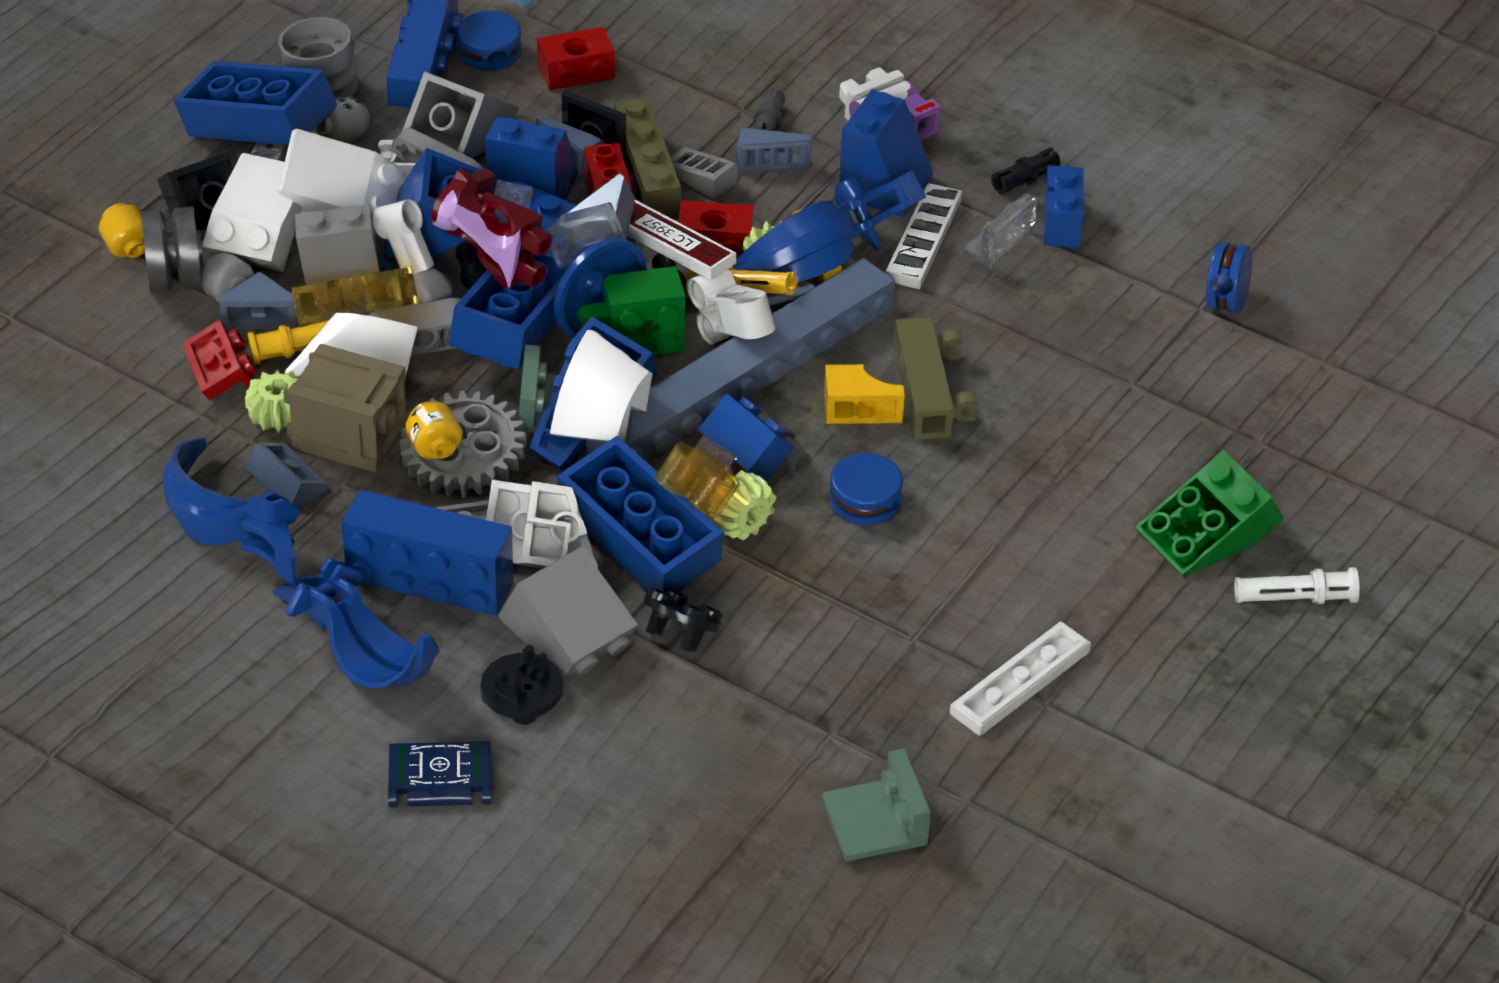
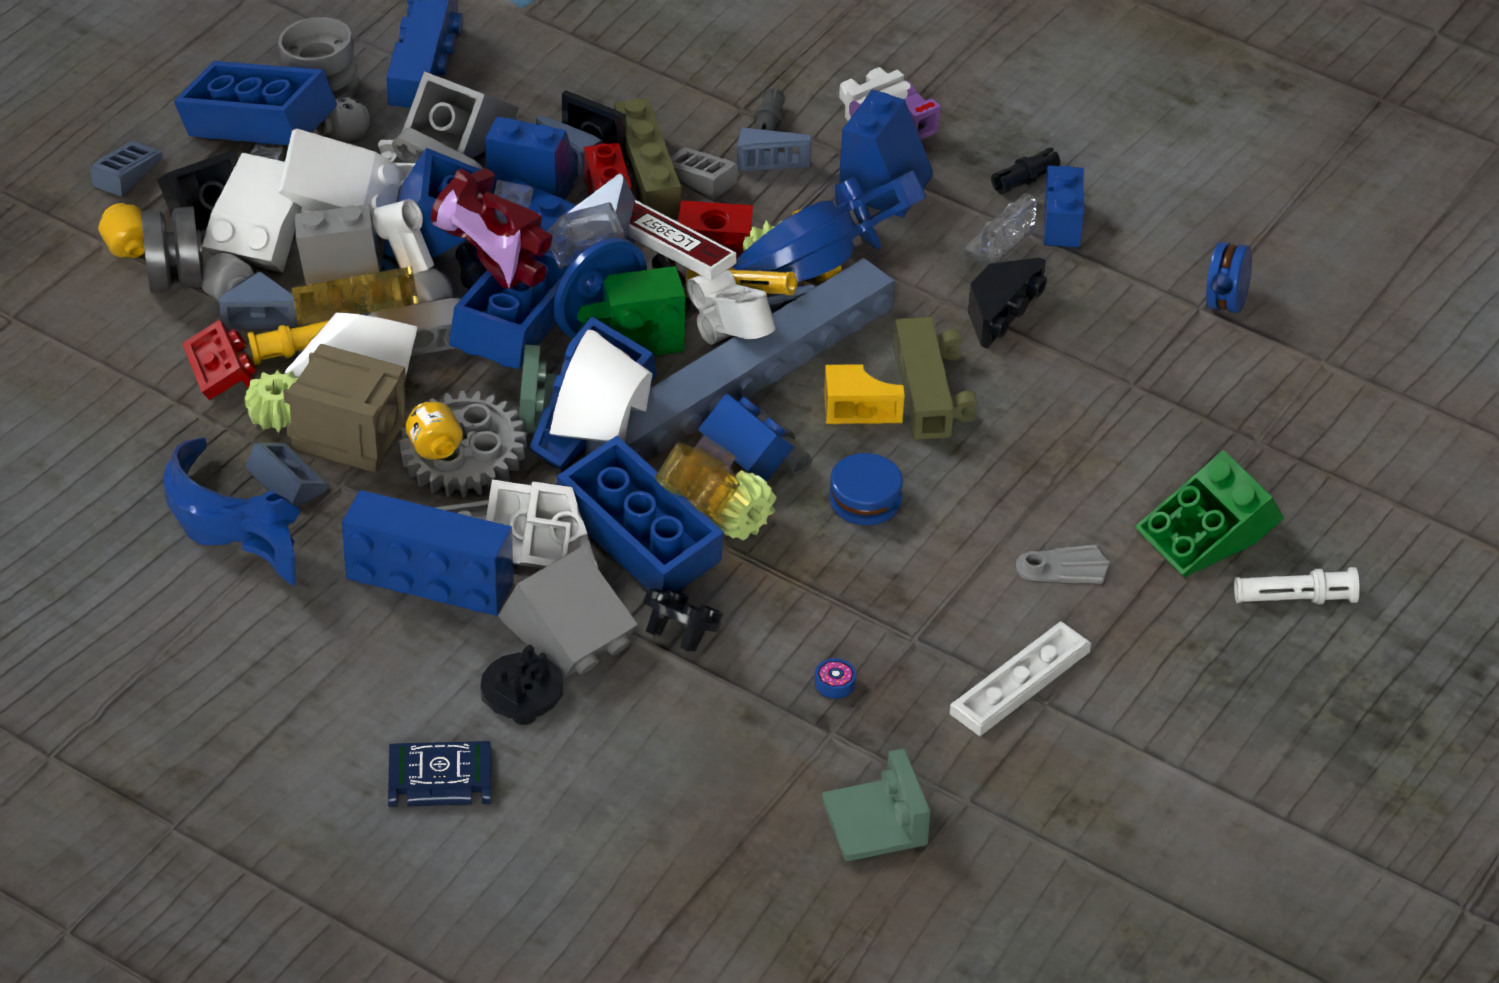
blue piece [273,558,440,688] -> none
blue head [457,11,521,71] -> none
red brick [537,26,615,90] -> none
tile [886,183,962,289] -> none
none -> sand blue slope [90,141,163,197]
none -> tile [815,658,856,699]
none -> black slope [968,258,1047,349]
none -> light grey piece [1015,544,1110,584]

